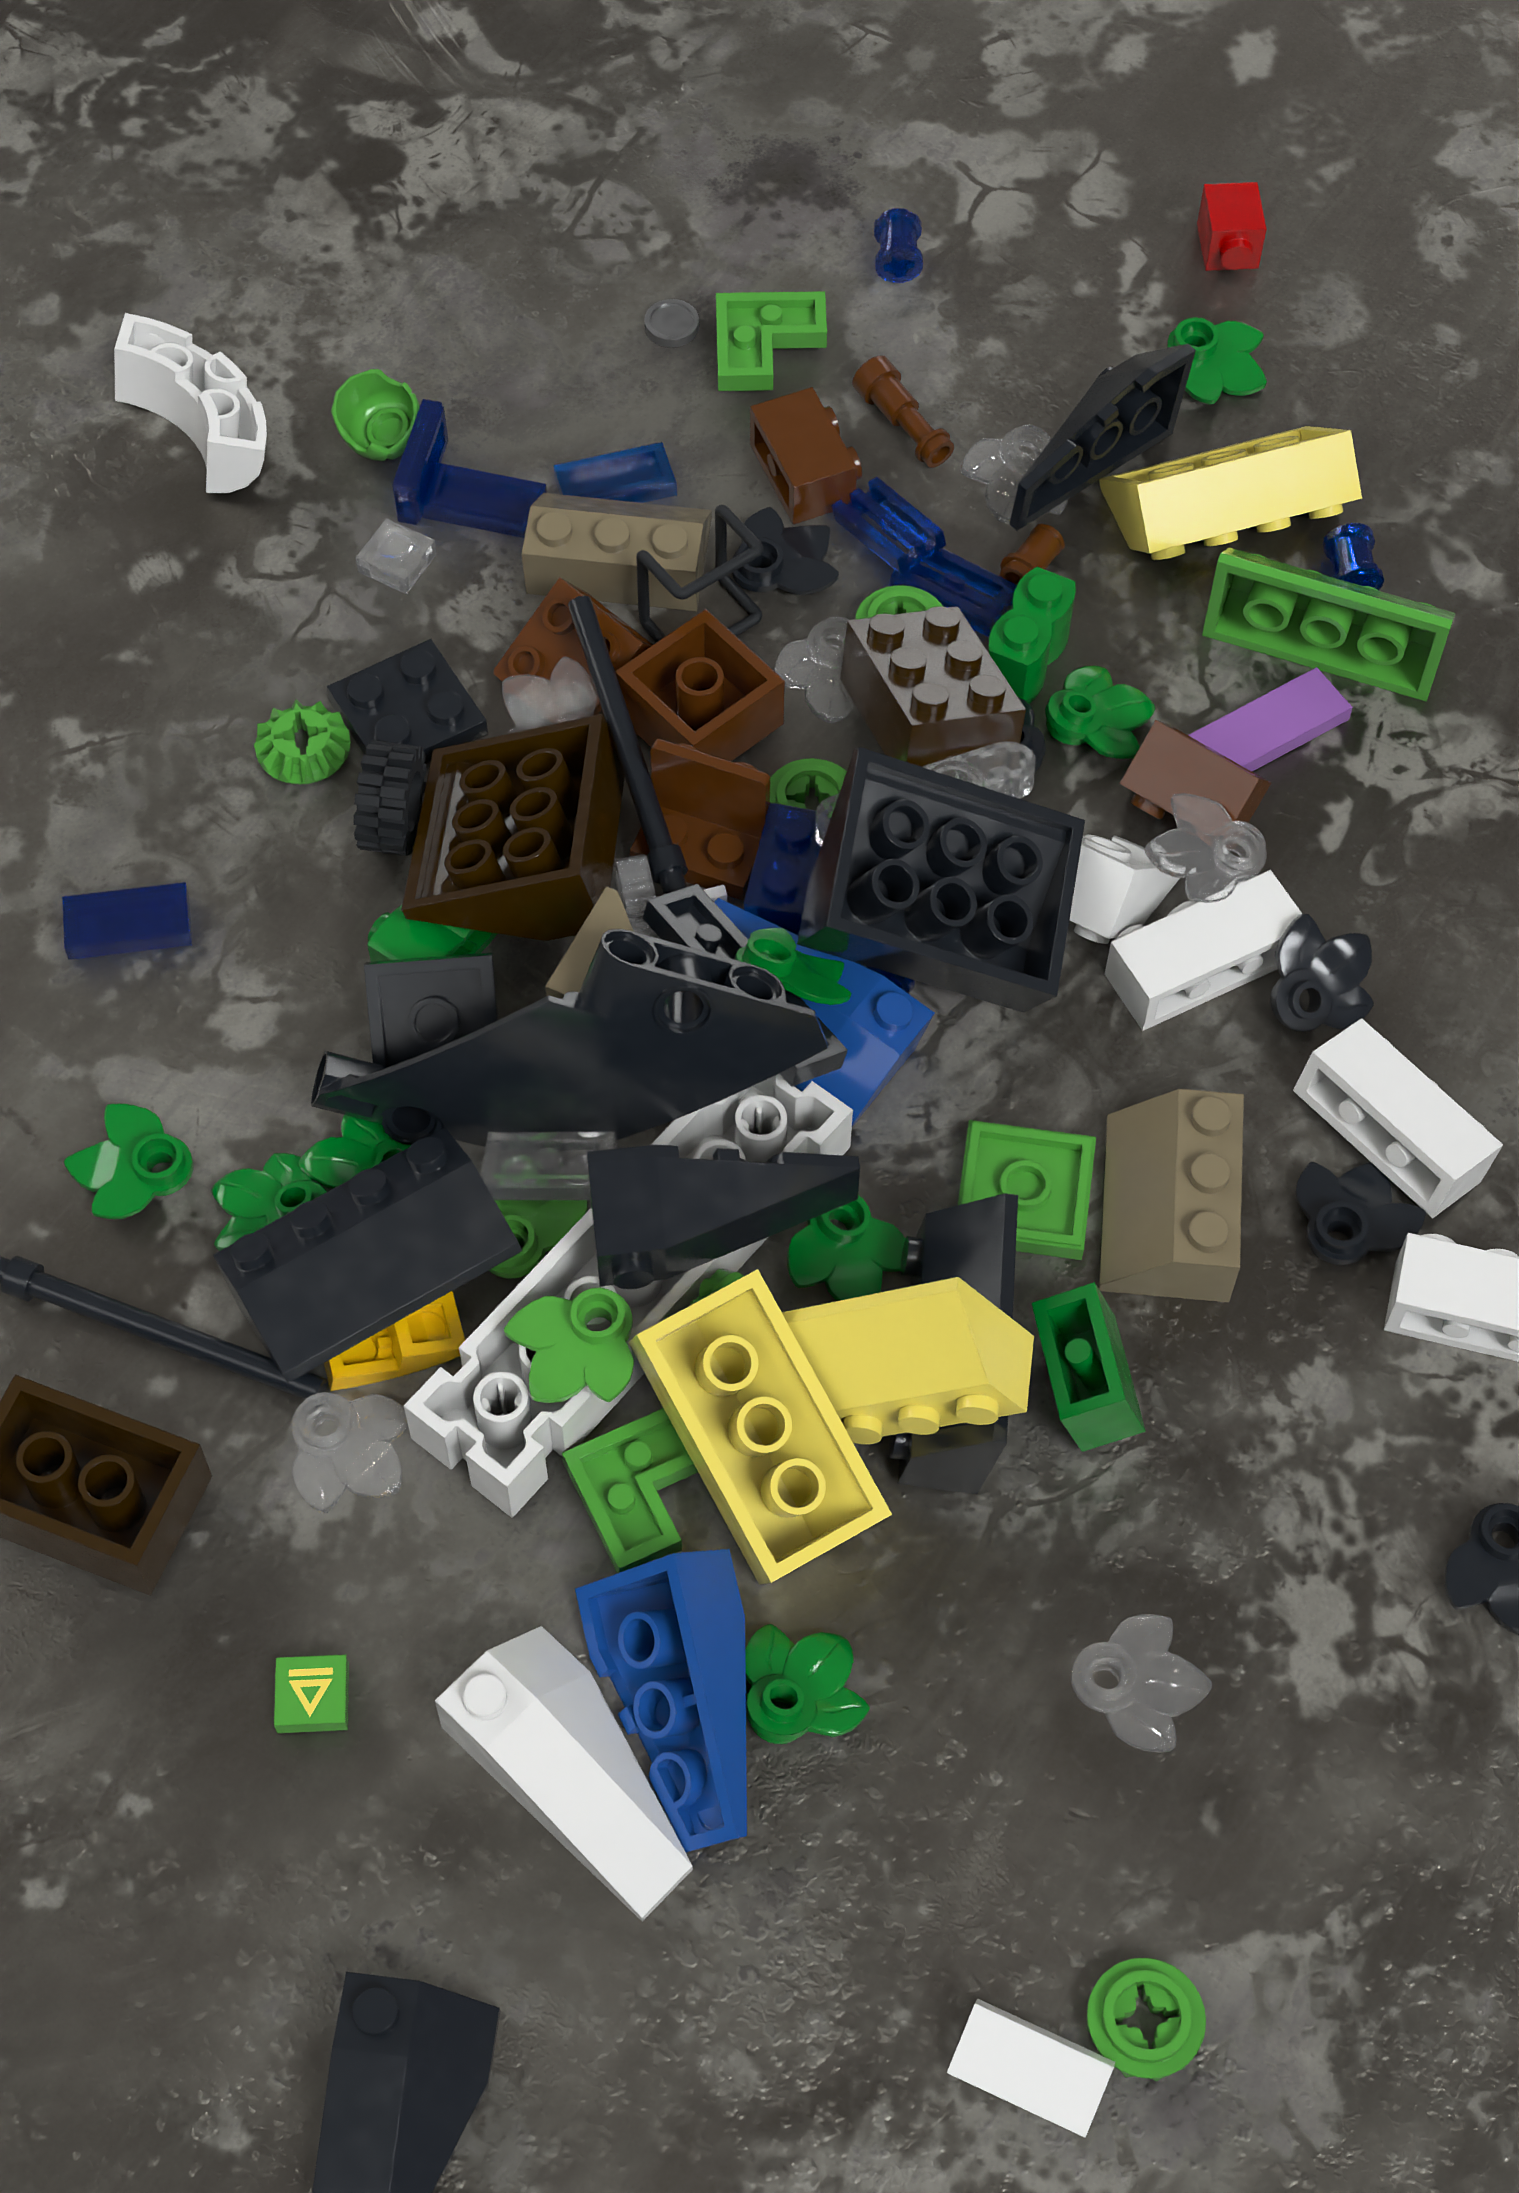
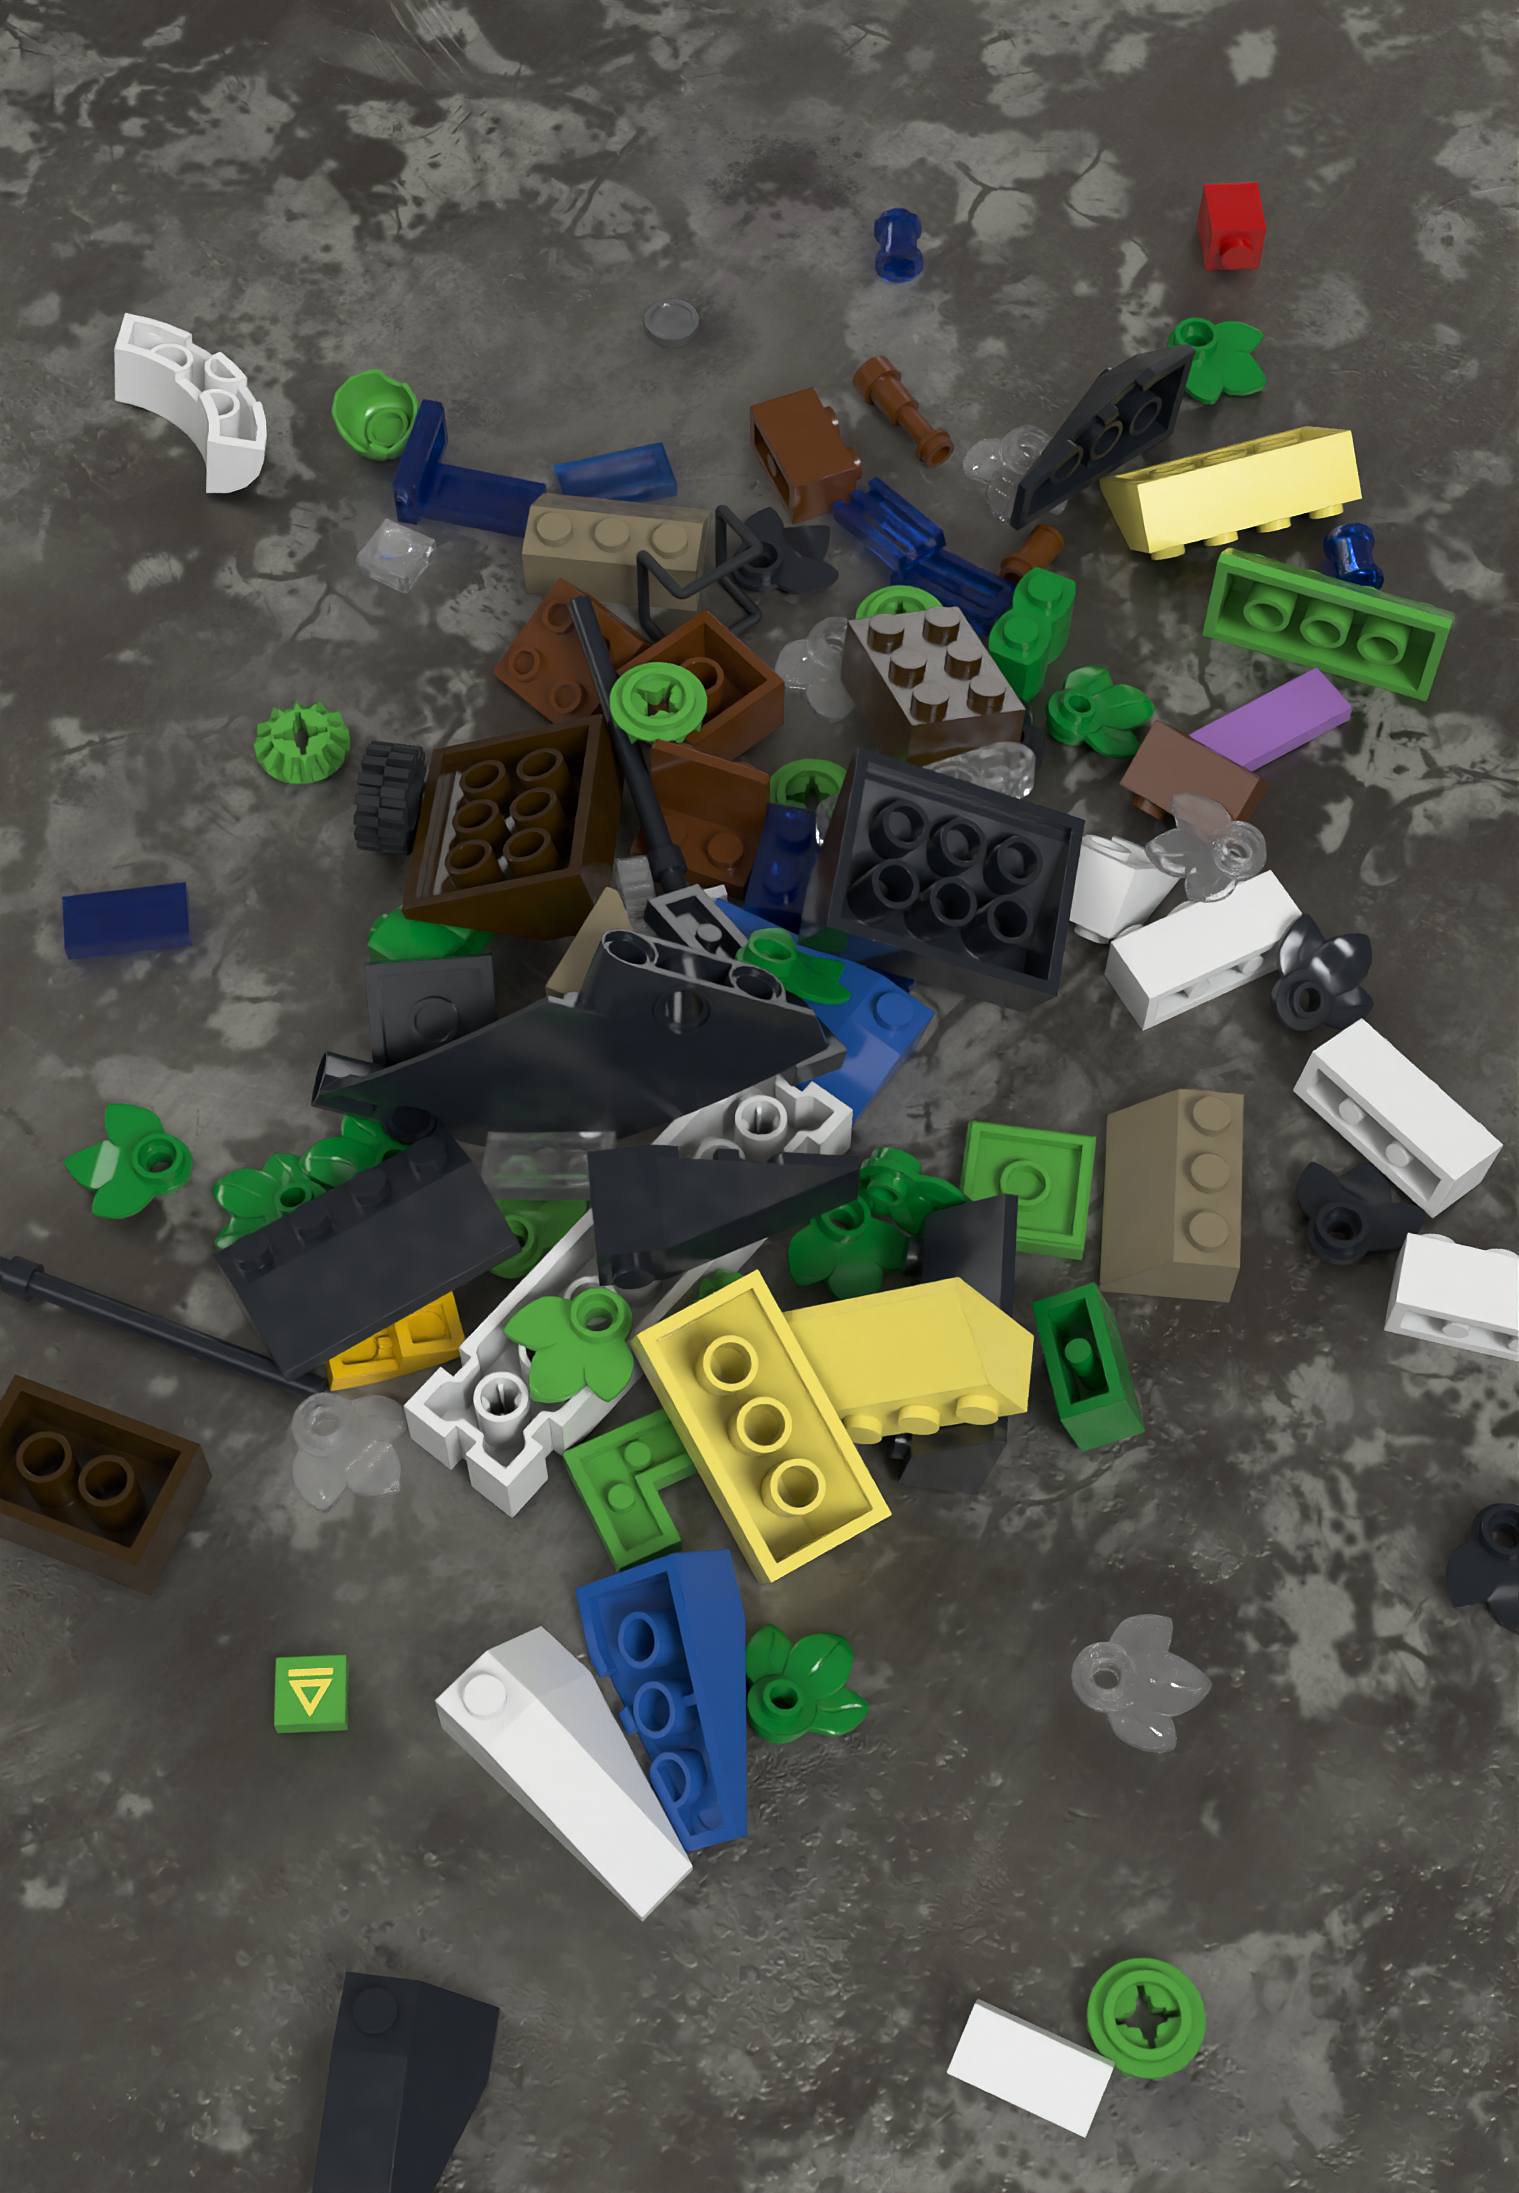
black plate [326,639,488,764] -> none
clear plate [502,656,598,734] -> none
bright green plate [716,291,827,391] -> none
none -> bright green gear [609,662,707,746]
none -> green plate [858,1147,973,1237]

